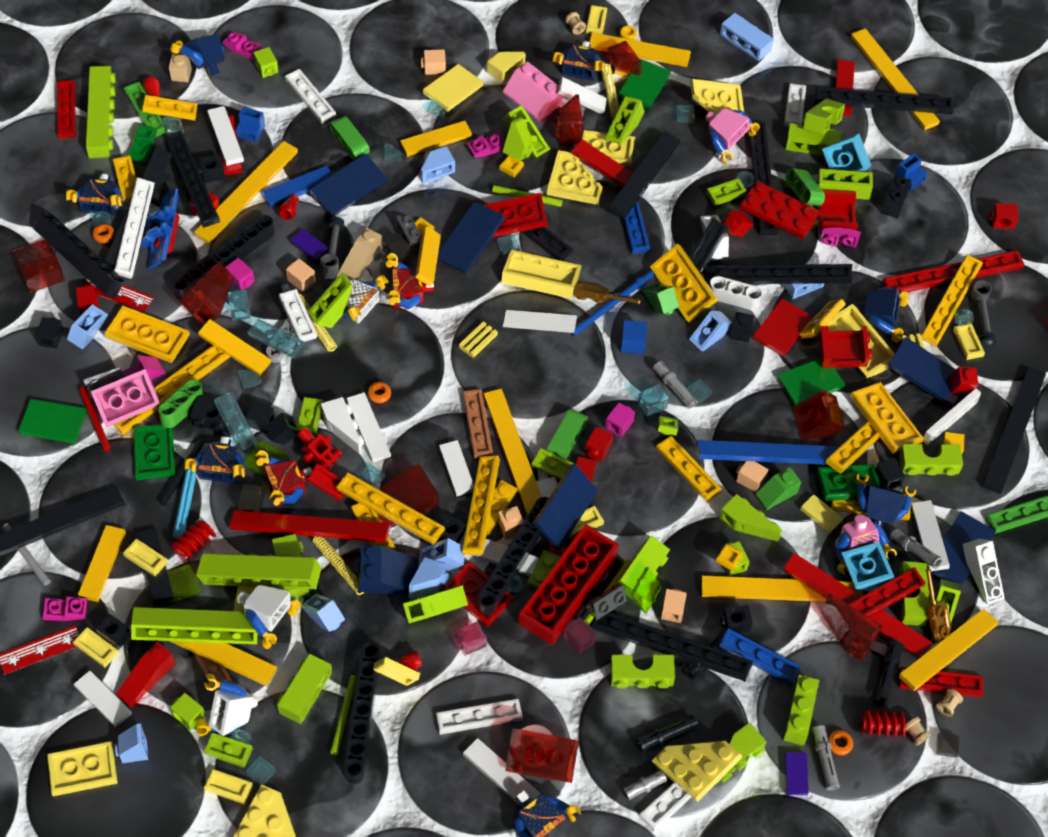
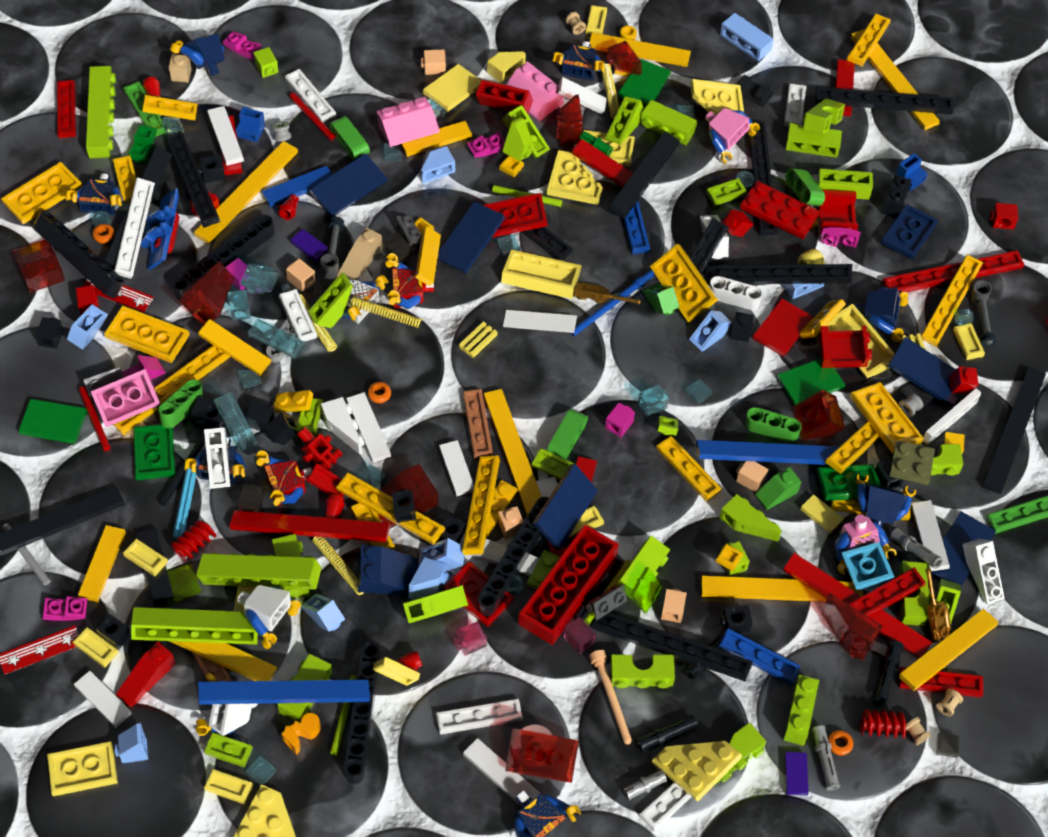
lime brick [170,693,206,731] -> none
clear light blue tile [230,729,252,745] -> none
clear neon green piece [244,441,289,478] -> none
red brick [585,427,613,462] -> none
blue piece [621,320,647,354] -> none
light grey pin [653,361,698,409] -> none
medium azure slope [822,133,872,172] -> none
none -> yellow plate [1,162,82,224]
none -> blue tile [198,680,370,705]
none -> white slope [204,428,230,489]
none -> clear light blue brick [240,264,280,294]
none -> light grey wheel [272,121,291,141]
none -> yellow plate [273,390,313,413]
none -> light orange leg [282,713,321,755]
none -> red bar [289,92,335,140]
none -> red cone [325,495,345,519]
none -> light yellow piece [349,296,423,328]
none -> bright pink slope [376,97,439,147]
none -> black brick [392,489,417,523]
none -> red brick [476,80,533,114]
none -> green axle [580,132,613,156]
none -> light nougat piece [589,650,632,744]
none -> lime brick [640,100,697,145]
none -> black piece [735,75,774,107]
none -> bright green beam [745,407,802,443]
none -> light yellow head [798,249,825,265]
none -> yellow tile [847,13,891,66]
none -> dark blue plate [881,204,939,260]
none -> olive plate [889,440,935,485]
none -> light grey wheel [899,393,923,417]

